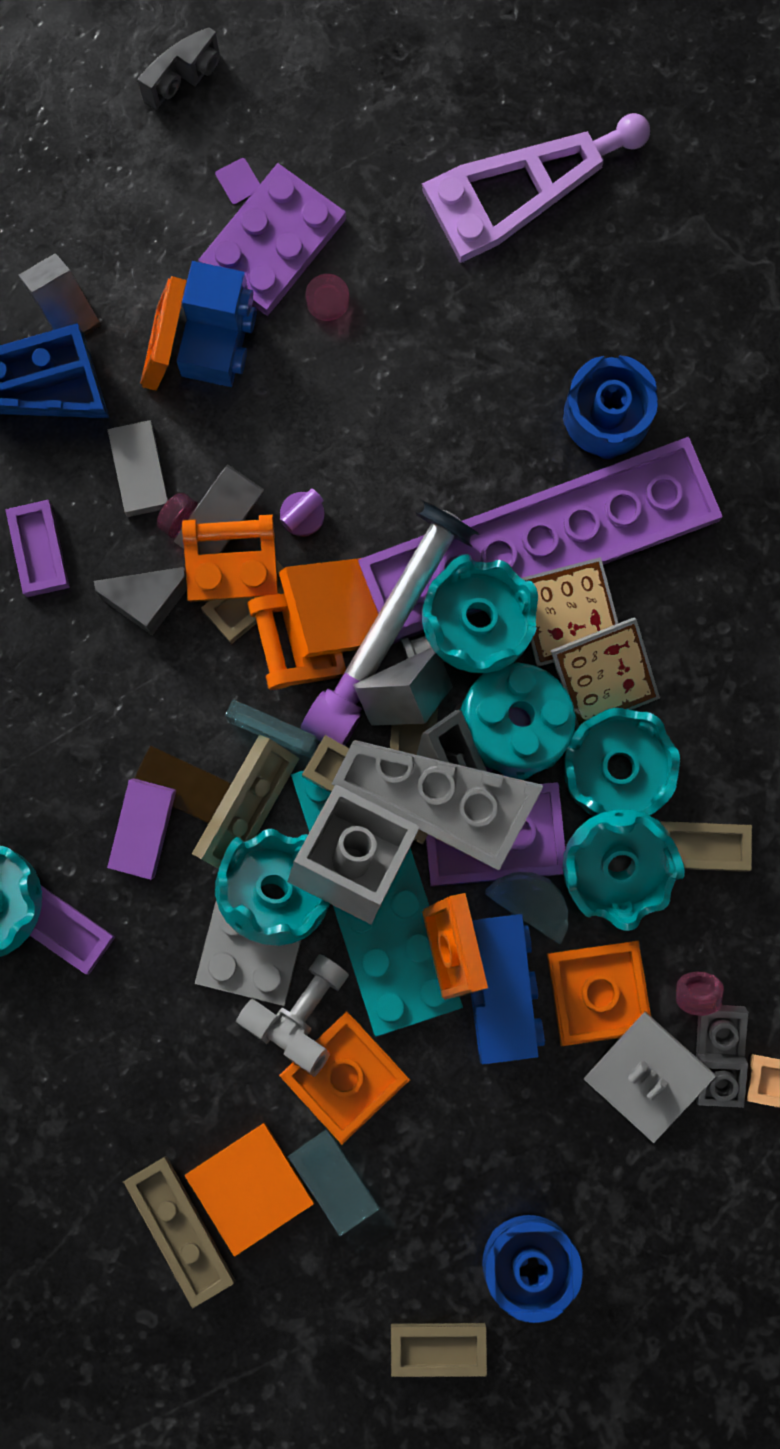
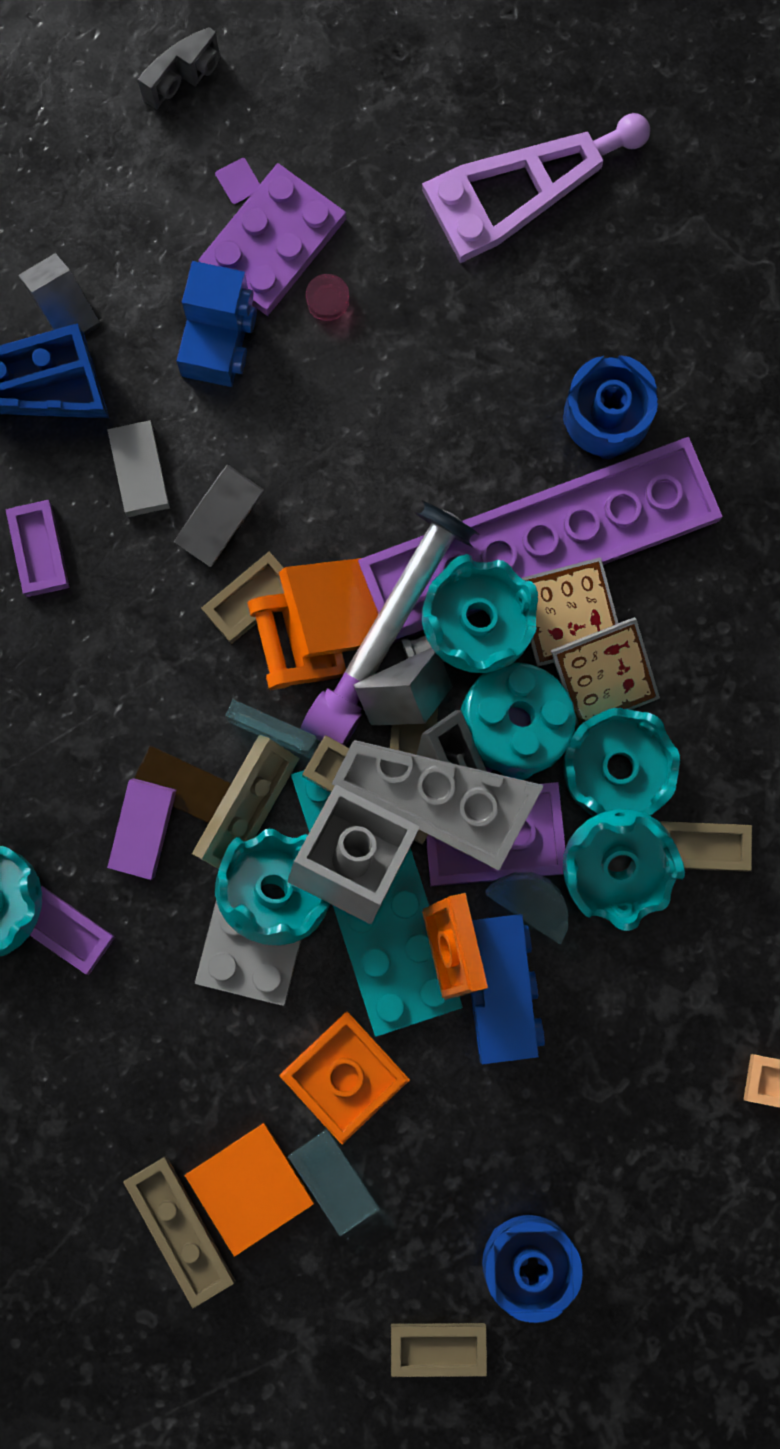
flat silver slope [94,567,187,635] -> none
orange tile [140,276,187,391] -> none
clear pink tile [157,493,198,538] -> none
orange plate [182,514,279,602] -> none
light grey bar [236,954,349,1077] -> none
medium lavender plate [280,488,324,536] -> none
orange tile [546,941,651,1046] -> none
light grey piece [584,1011,716,1143] -> none
clear pink tile [676,972,724,1016] -> none
flat silver slope [696,1004,748,1108] -> none

